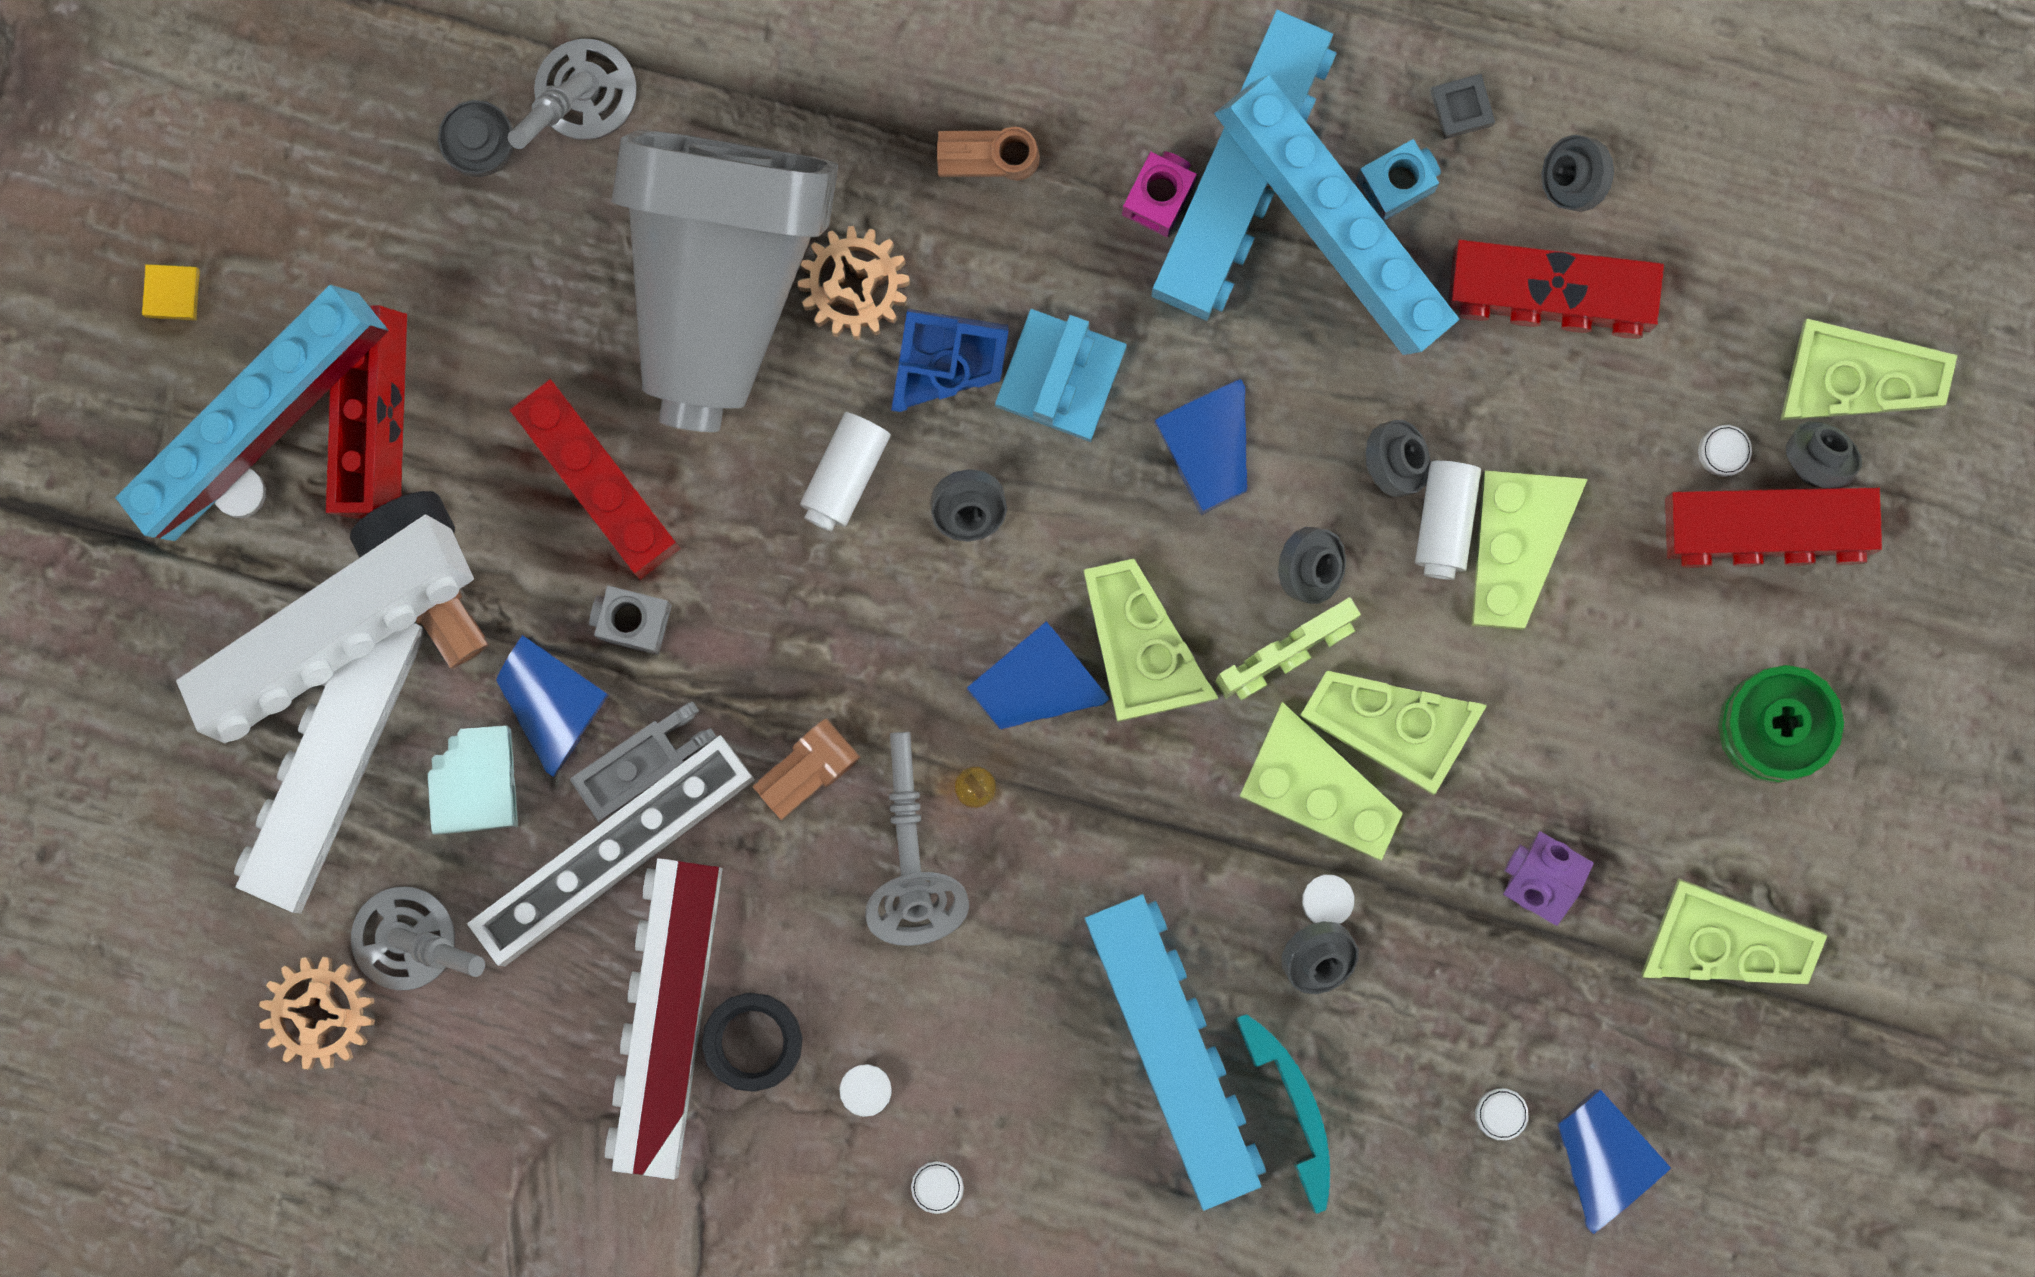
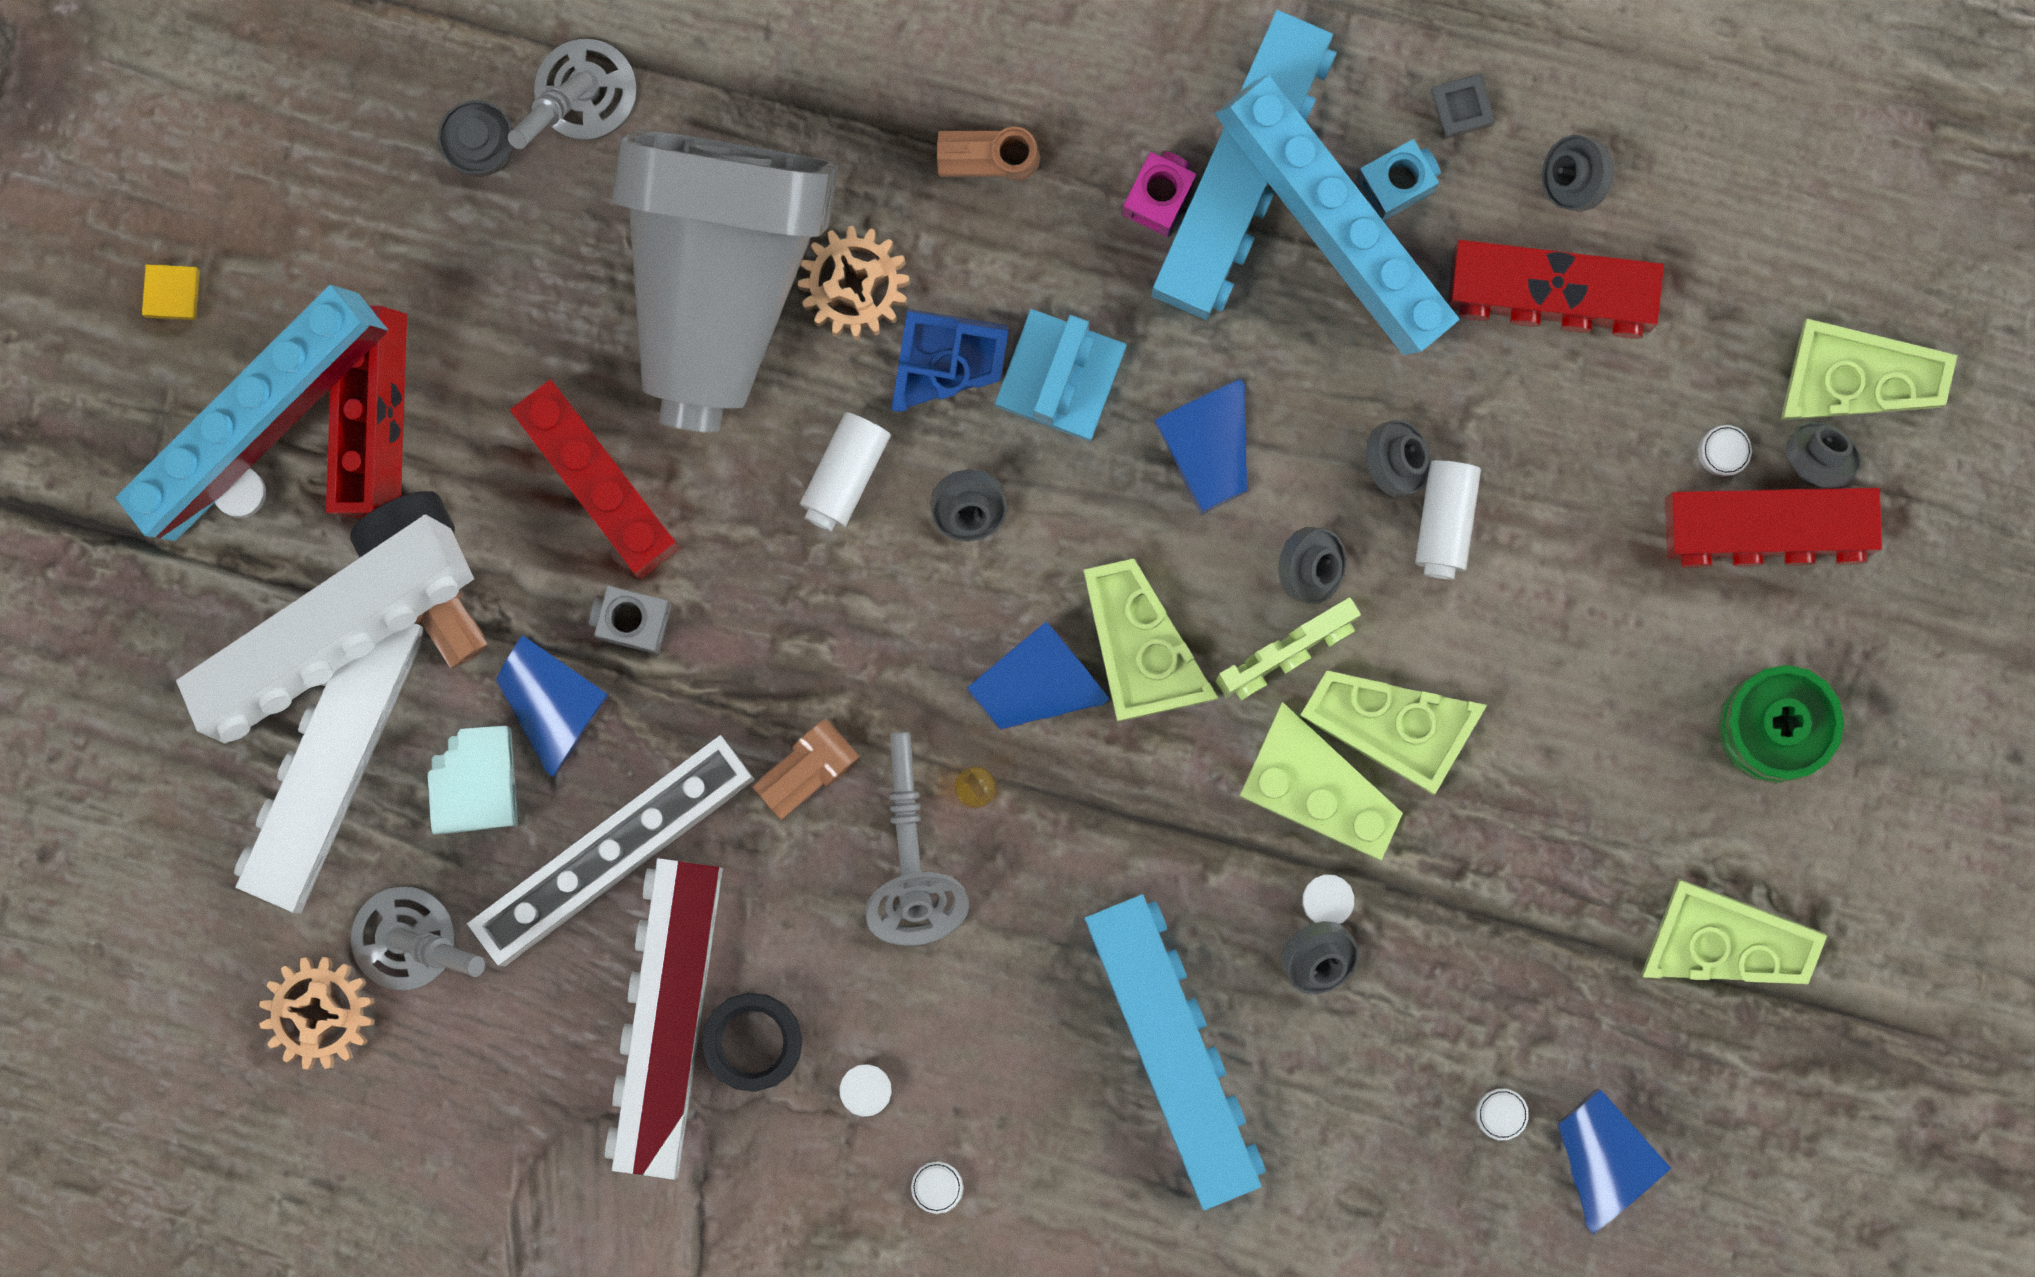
light grey hinge [570,702,717,823] -> none
teal slope [1235,1014,1330,1214] -> none
yellowish green wing [1472,471,1588,630] -> none
medium lavender brick [1503,831,1594,926] -> none

